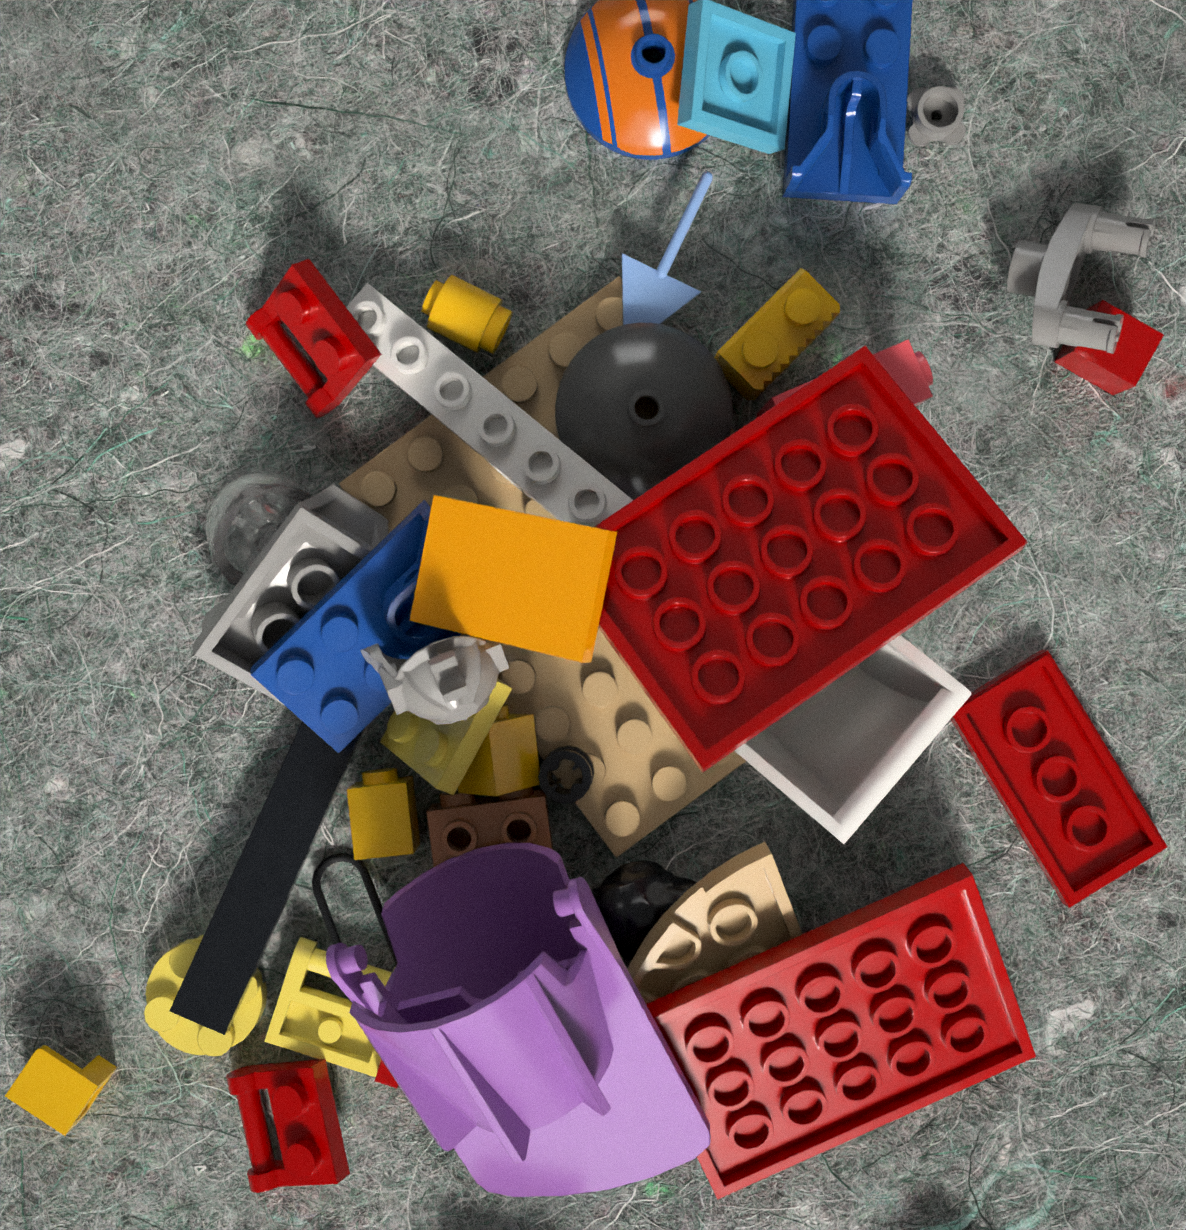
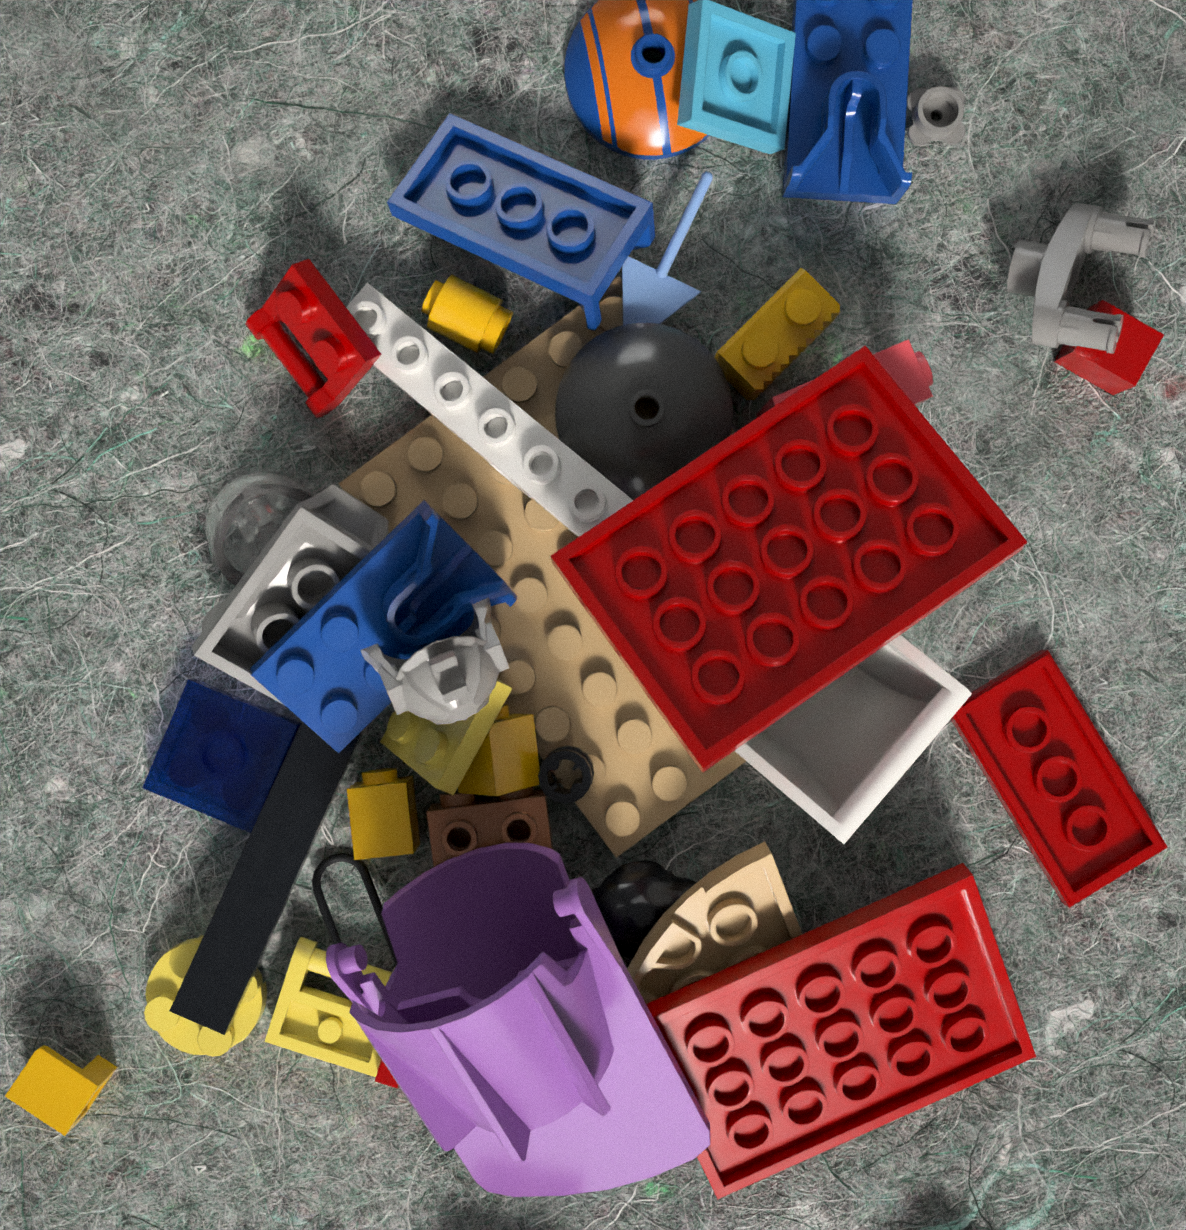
red plate [226,1059,350,1193] -> none
light orange tile [409,495,617,663] -> none
none -> clear blue plate [142,678,301,833]
none -> blue plate [387,113,655,331]

